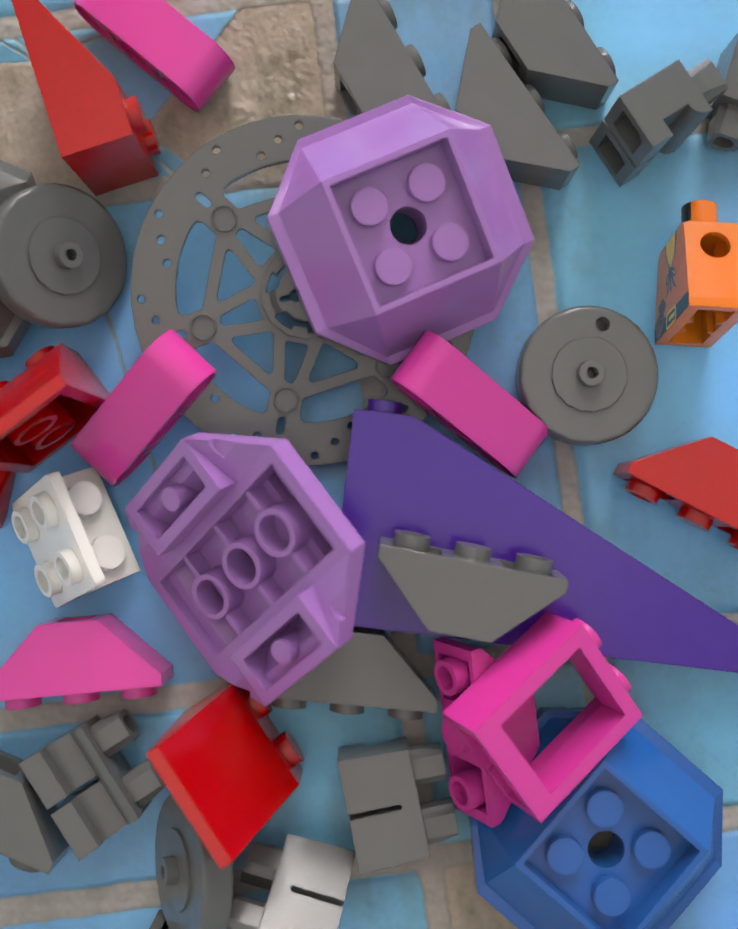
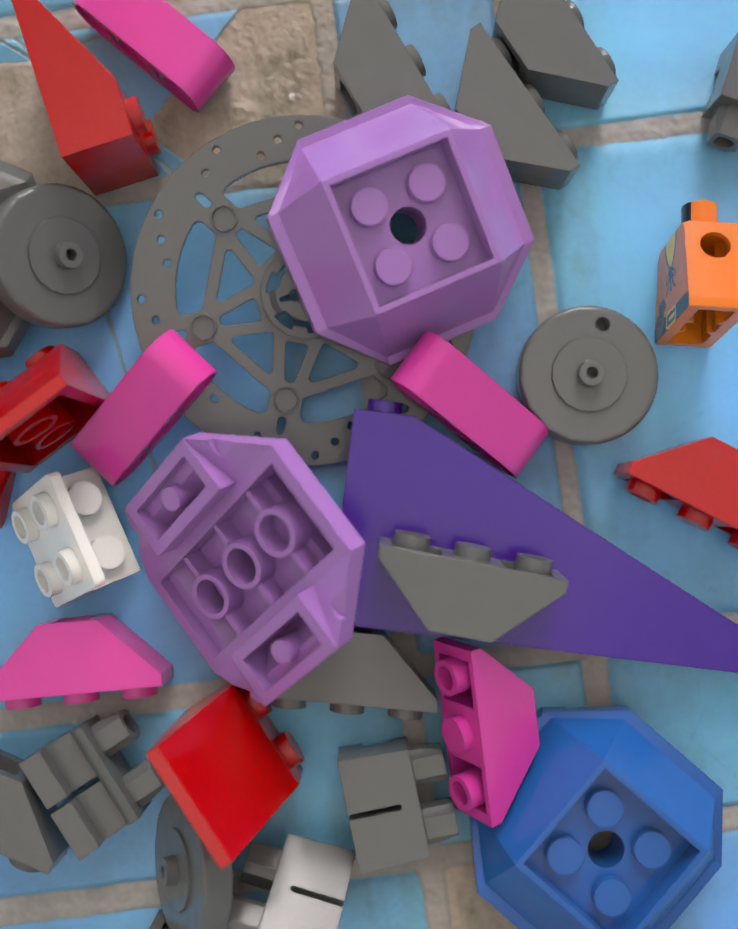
dark pink window [442,612,643,823] -> none
dark grey hips [589,59,728,187] -> none

